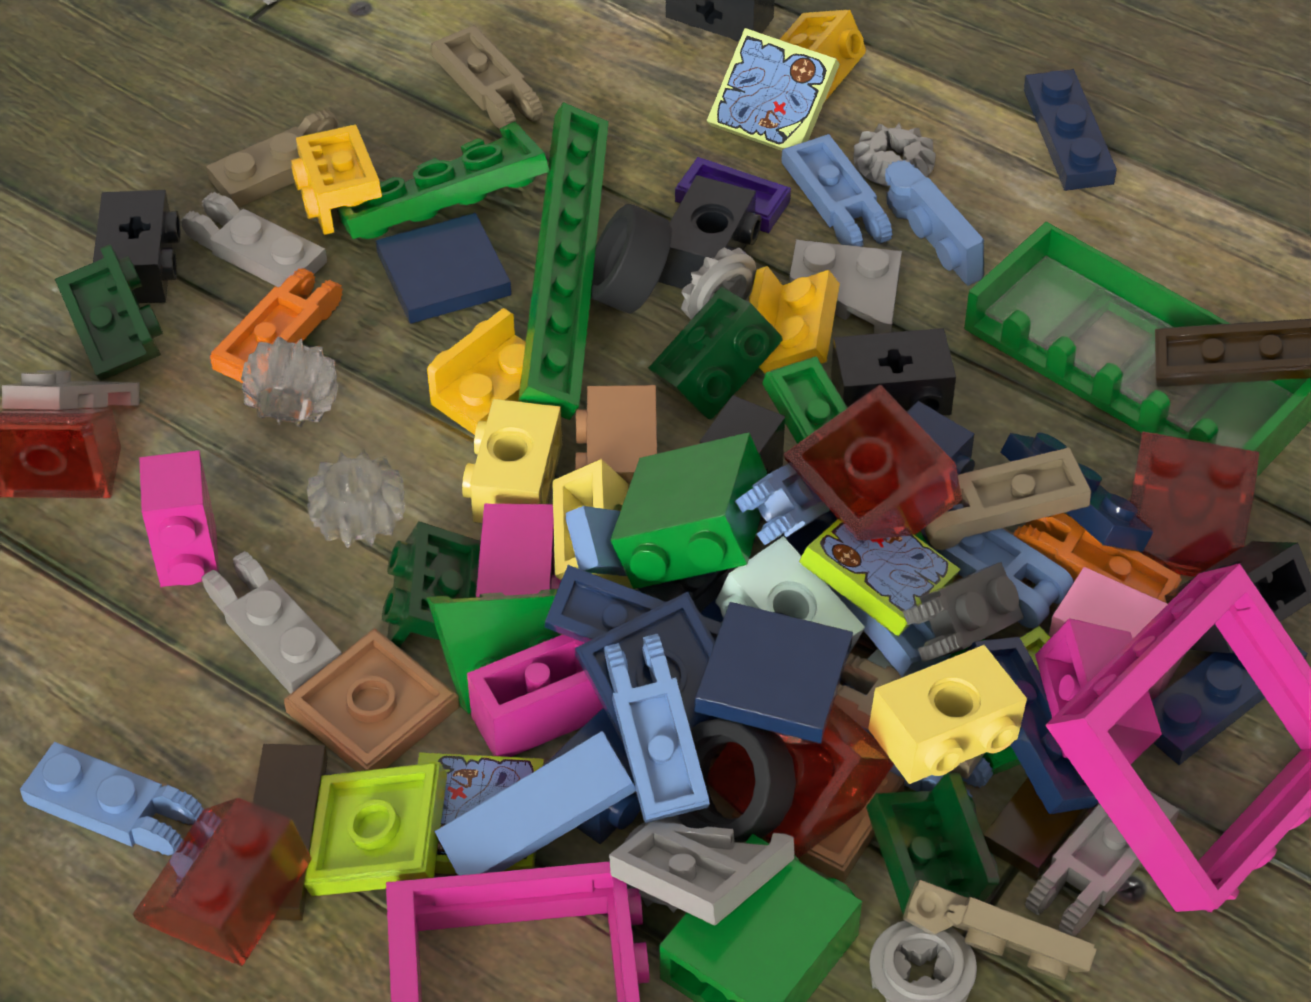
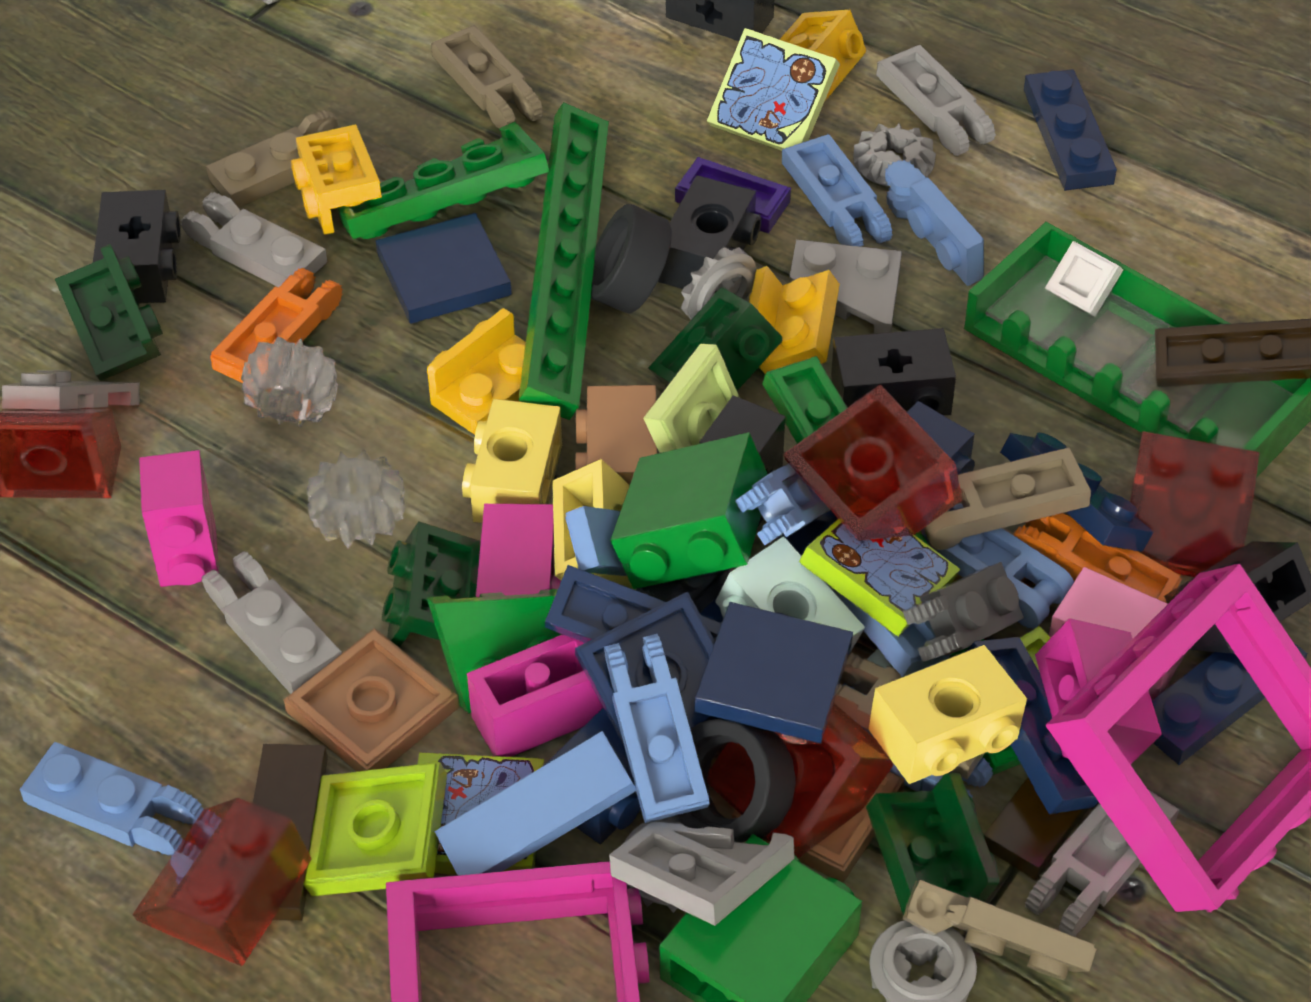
none -> yellowish green tile [643,344,740,453]
none -> light grey hinge [876,45,996,156]
none -> white tile [1045,241,1123,317]

